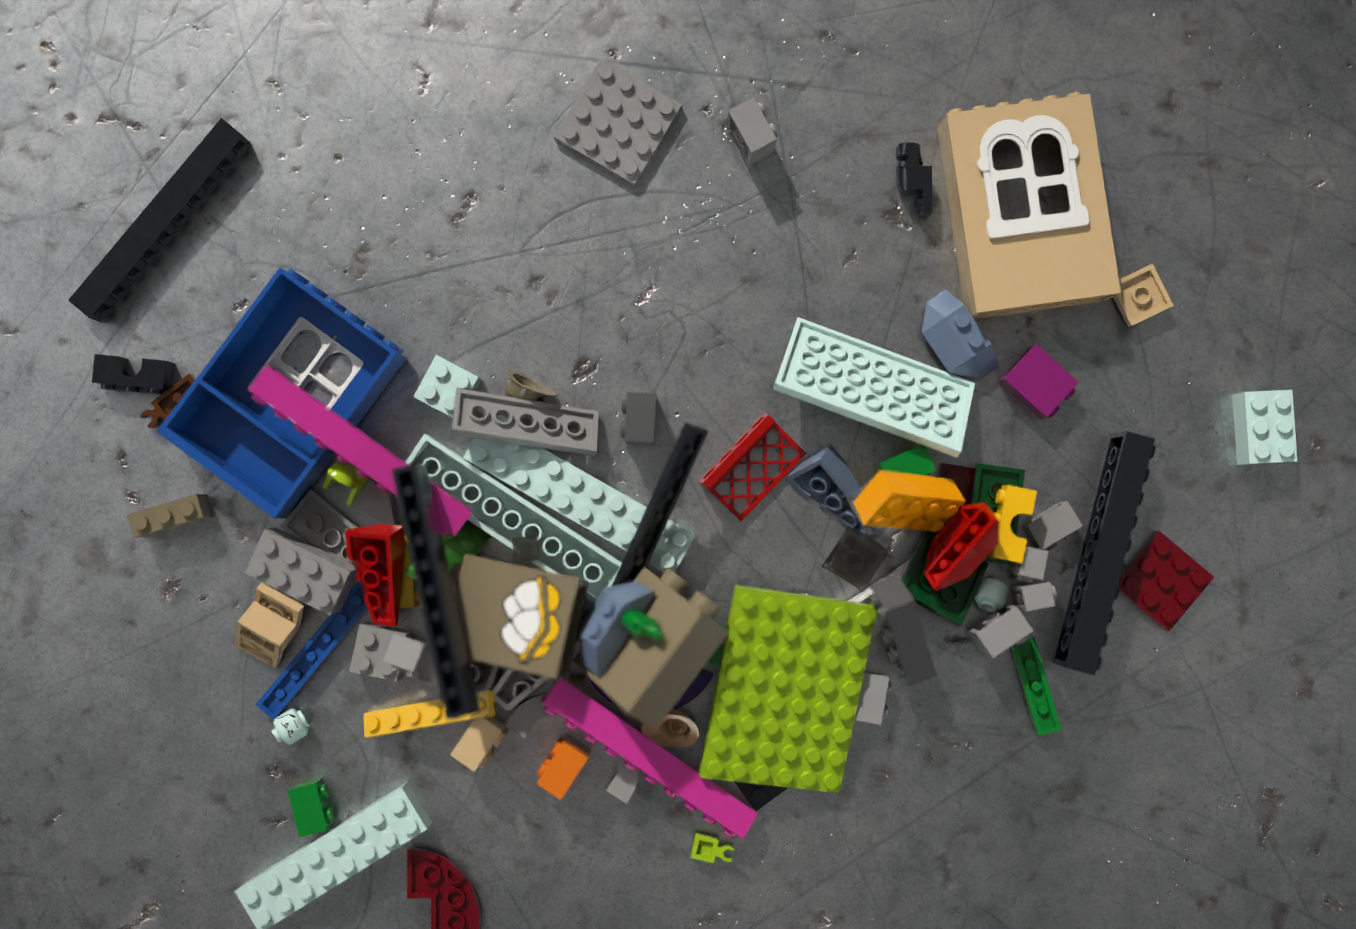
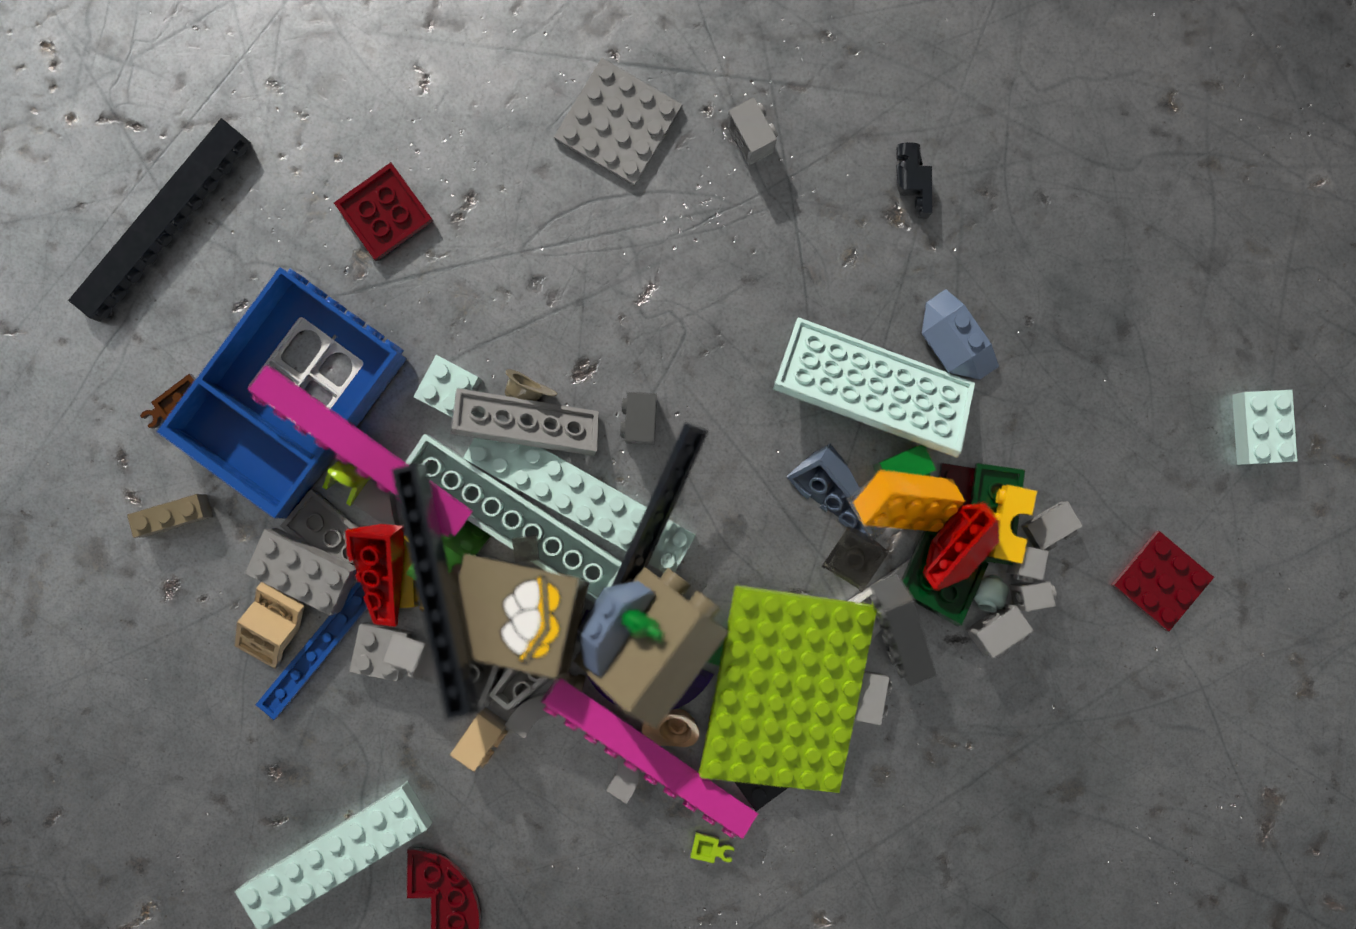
black arch [92,354,175,395] -> none
light aqua head [272,709,311,745] -> none
green brick [287,778,335,838] -> none
yellow plate [364,690,495,738] -> none
orange brick [536,734,591,800] -> none
red fence [699,413,807,521] -> none
tan panel [937,92,1121,319] -> none
magenta brick [998,344,1078,419] -> none
green plate [1011,636,1062,736] -> none
black brick [1052,431,1156,676] -> none
tan plate [1113,264,1174,327] -> none
none -> dark red plate [334,162,434,262]

